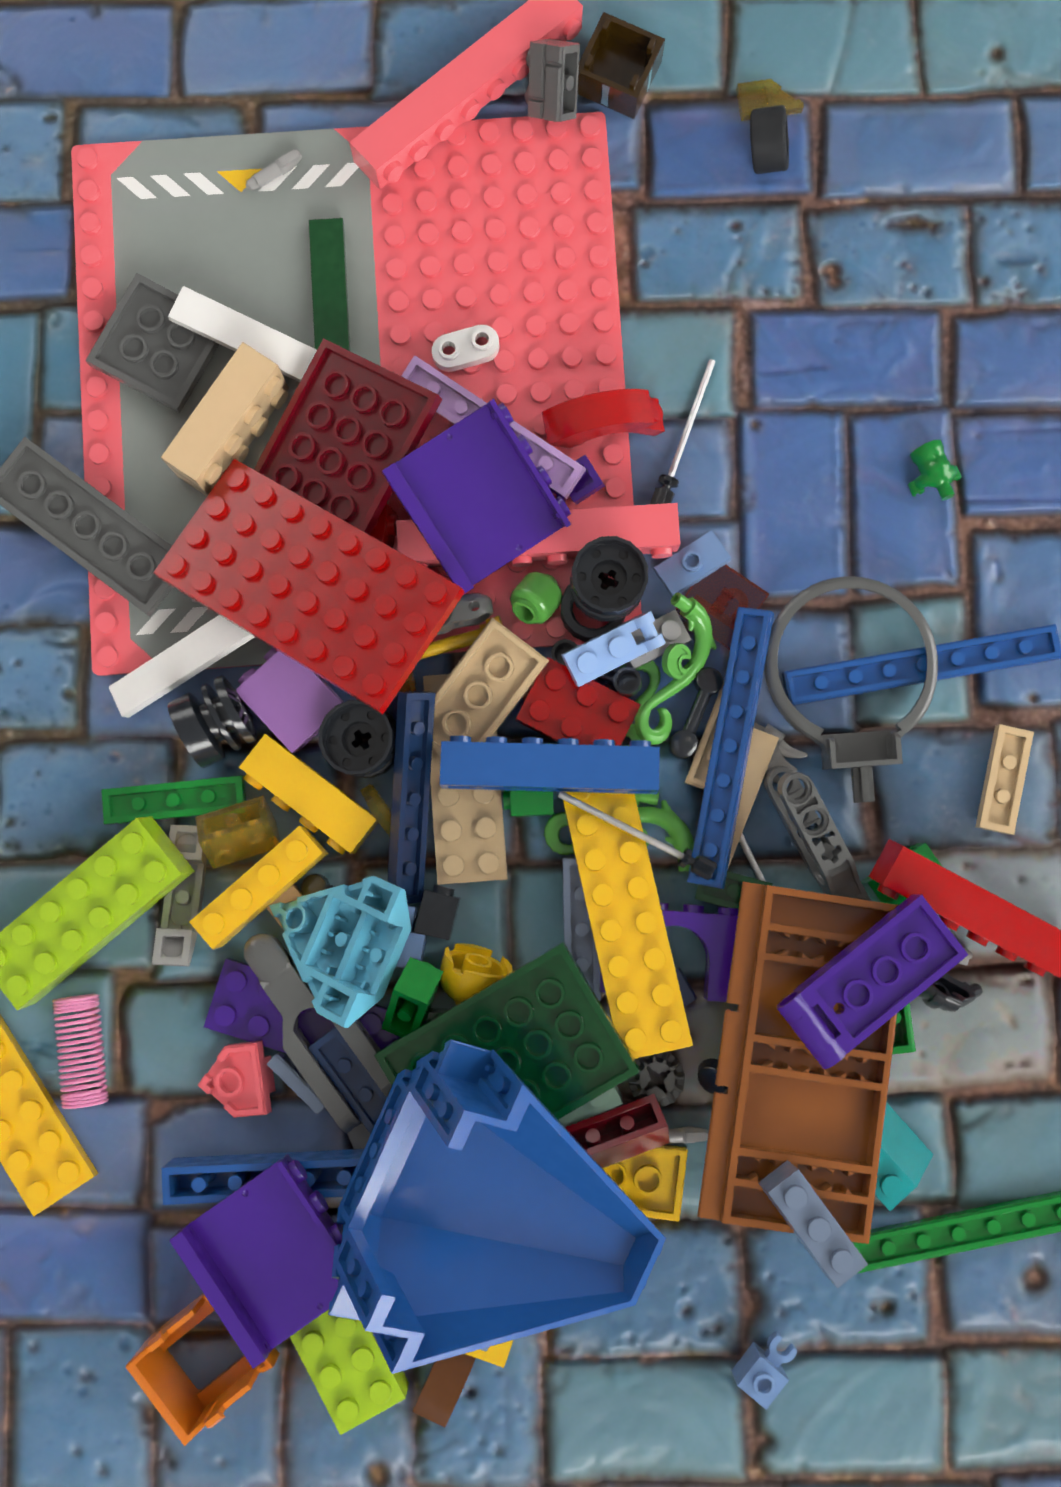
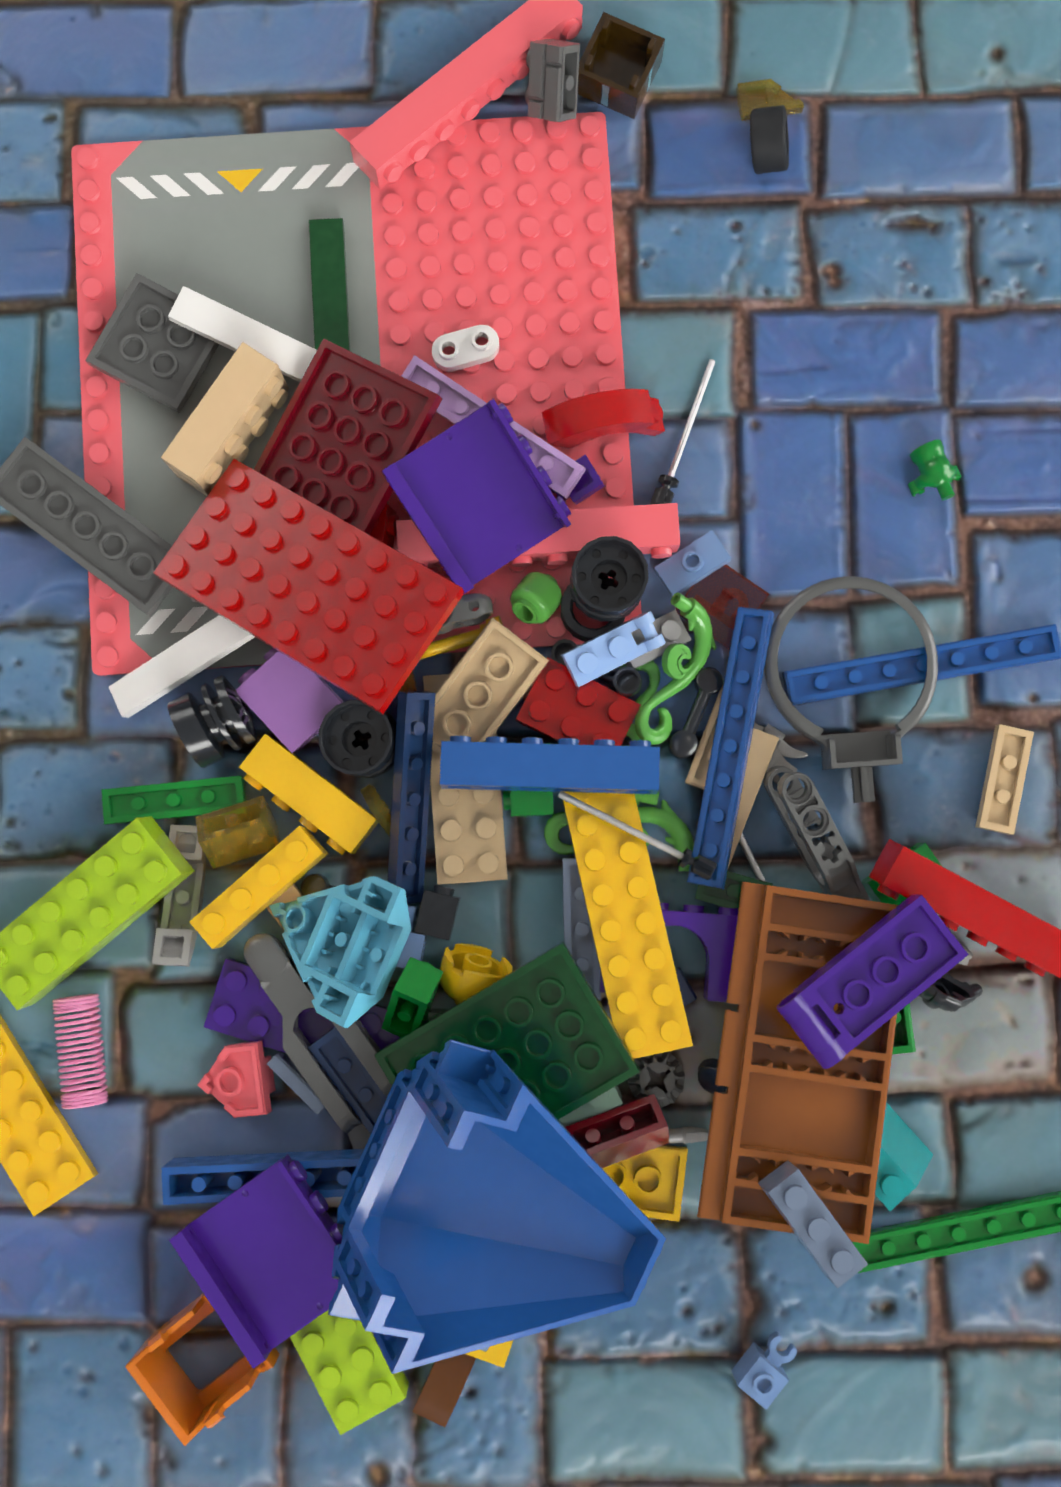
light grey piece [246,149,302,191] -> none

